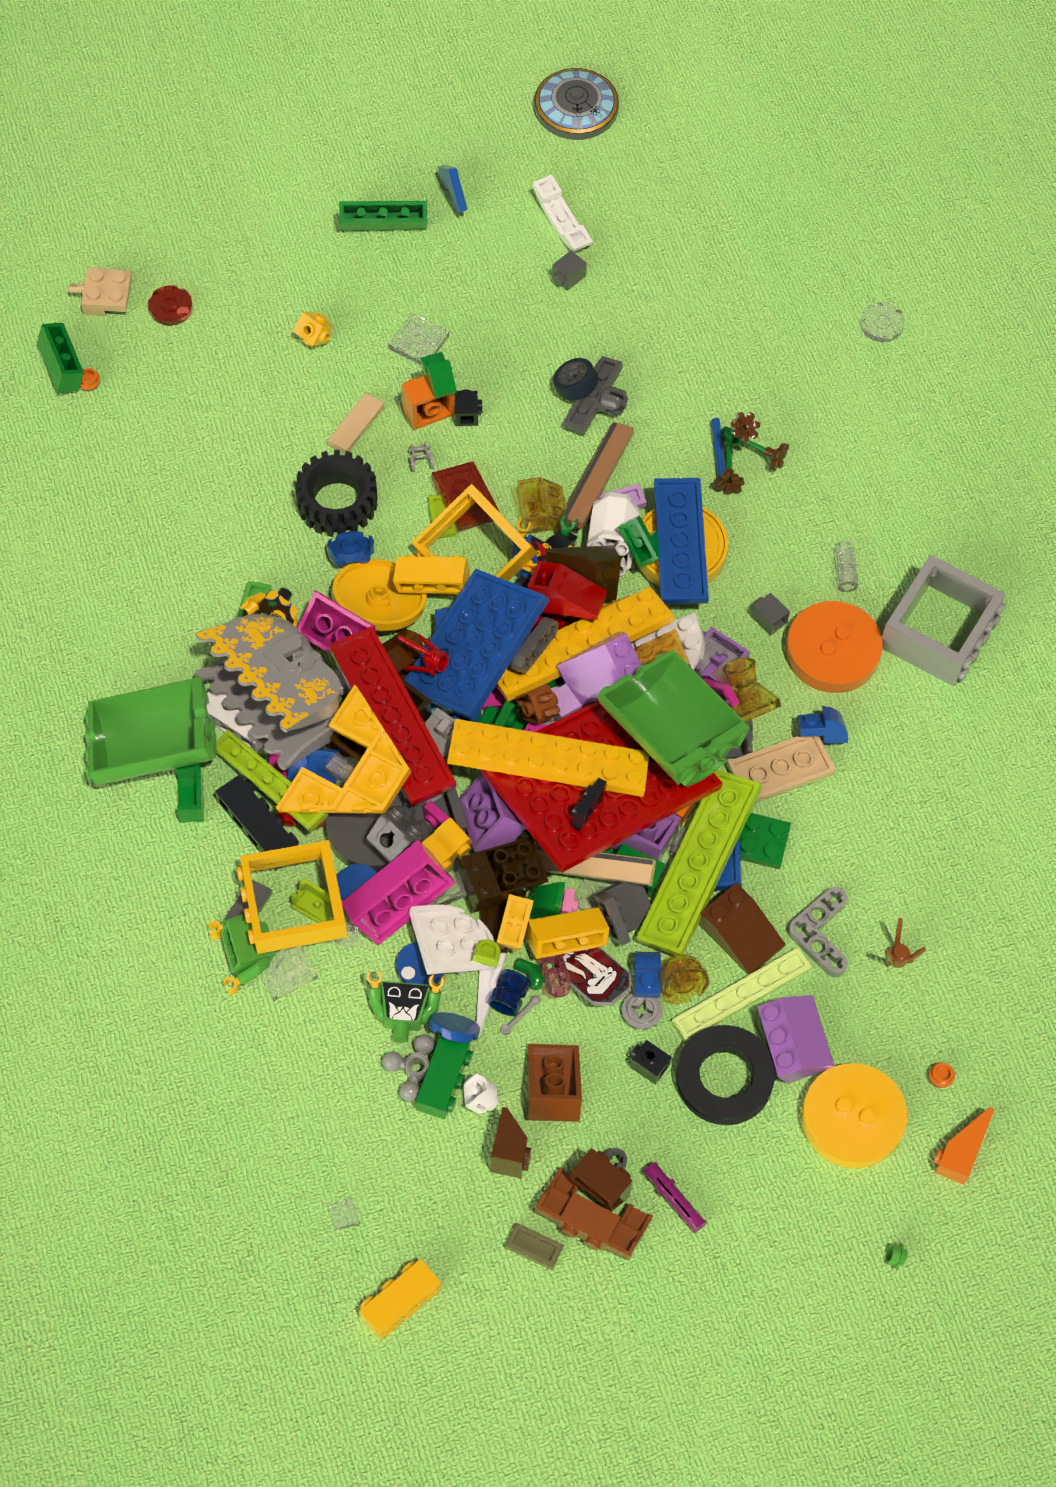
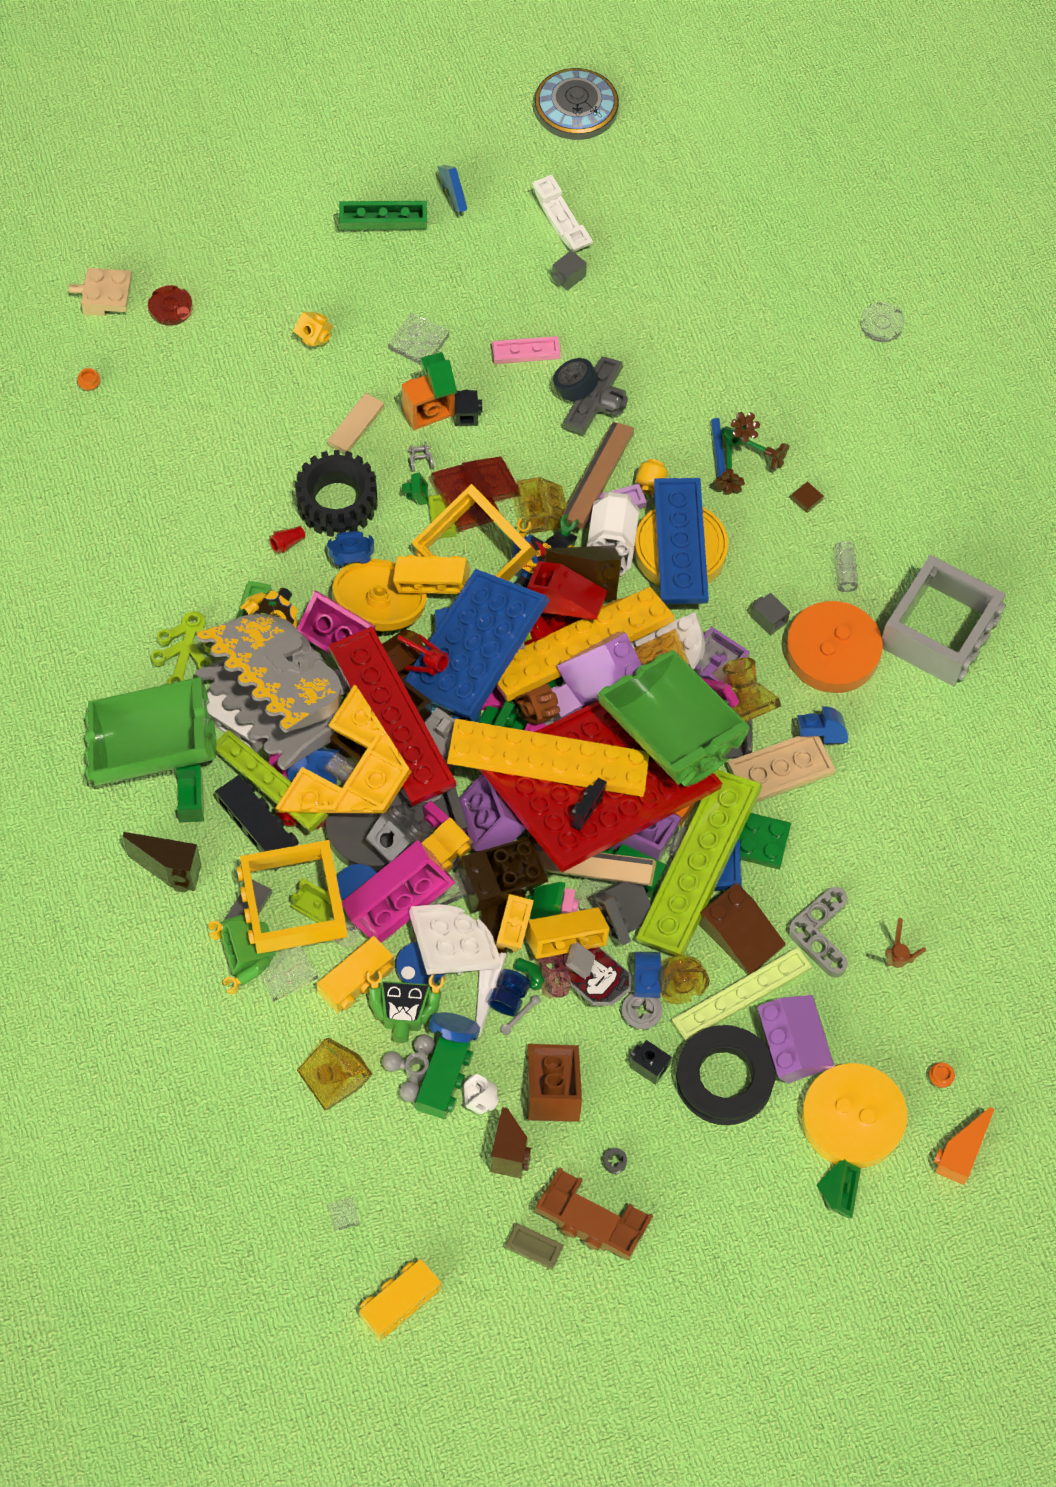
green brick [37,323,84,393] -> none
lime tile [472,939,501,968] -> none
dark grey beam [511,617,558,674] -> none
reddish brown slope [571,1148,633,1212] -> none
green slope [618,515,660,568] -> none
magenta pin [643,1162,707,1233] -> none
bright green plate [885,1243,908,1269] -> none
none -> dark brown slope [123,832,202,892]
none -> lime plant [151,611,215,684]
none -> red cone [269,526,306,553]
none -> clear yellow slope [297,1038,373,1111]
none -> yellow brick [317,936,395,1013]
none -> green tile [402,472,428,505]
none -> clear red tile [460,456,521,501]
none -> bright pink tile [492,336,561,364]
none -> light grey tile [566,942,595,978]
none -> yellow head [635,459,668,495]
none -> reddish brown tile [791,481,824,513]
none -> green slope [816,1159,861,1218]

